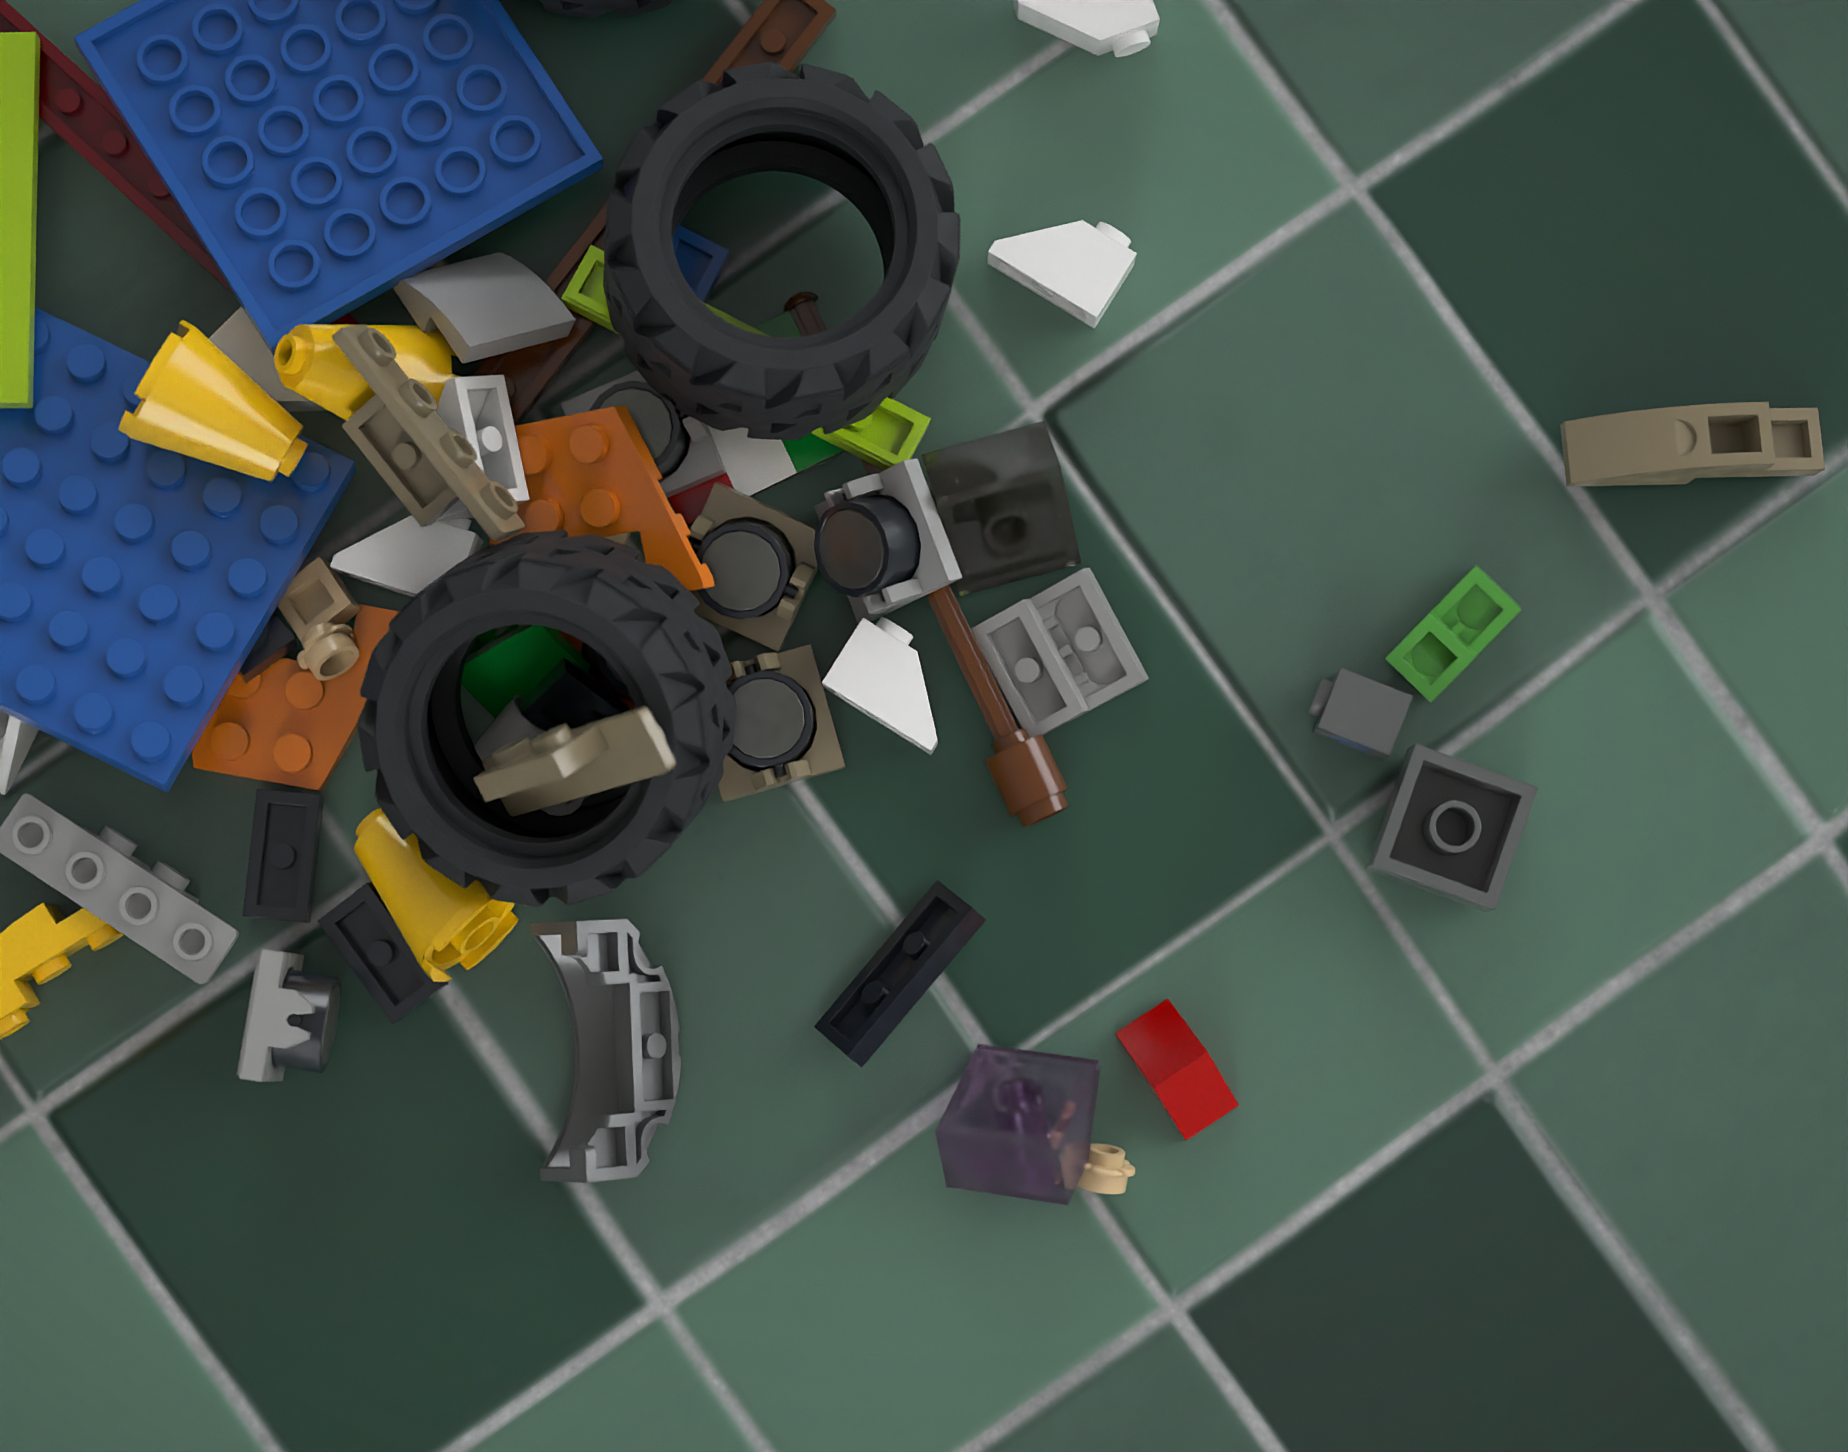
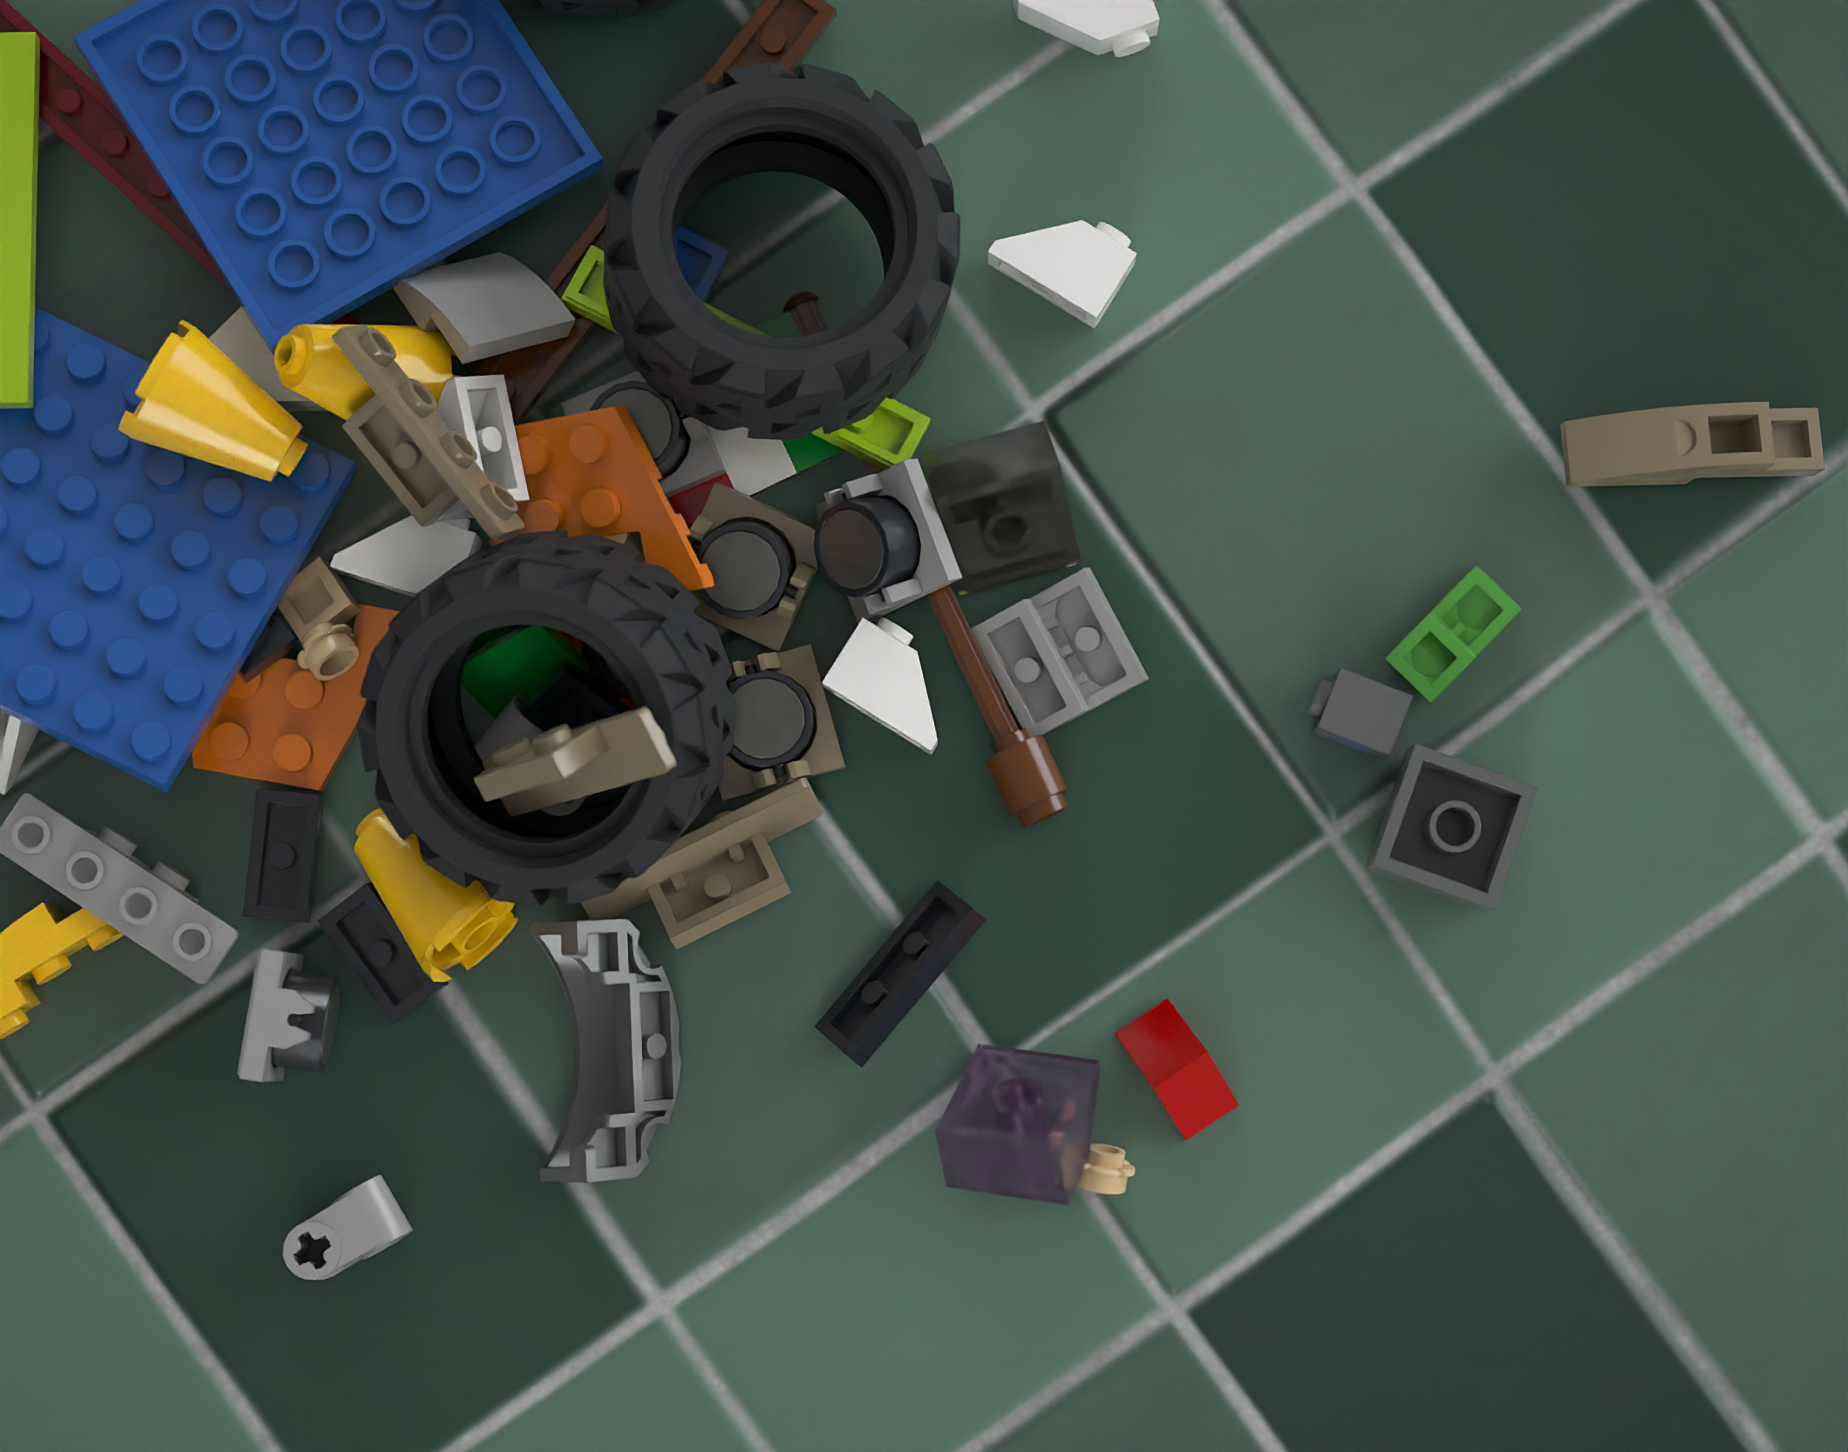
none -> light grey piece [283,1175,413,1280]
none -> dark tan bracket [580,778,823,950]

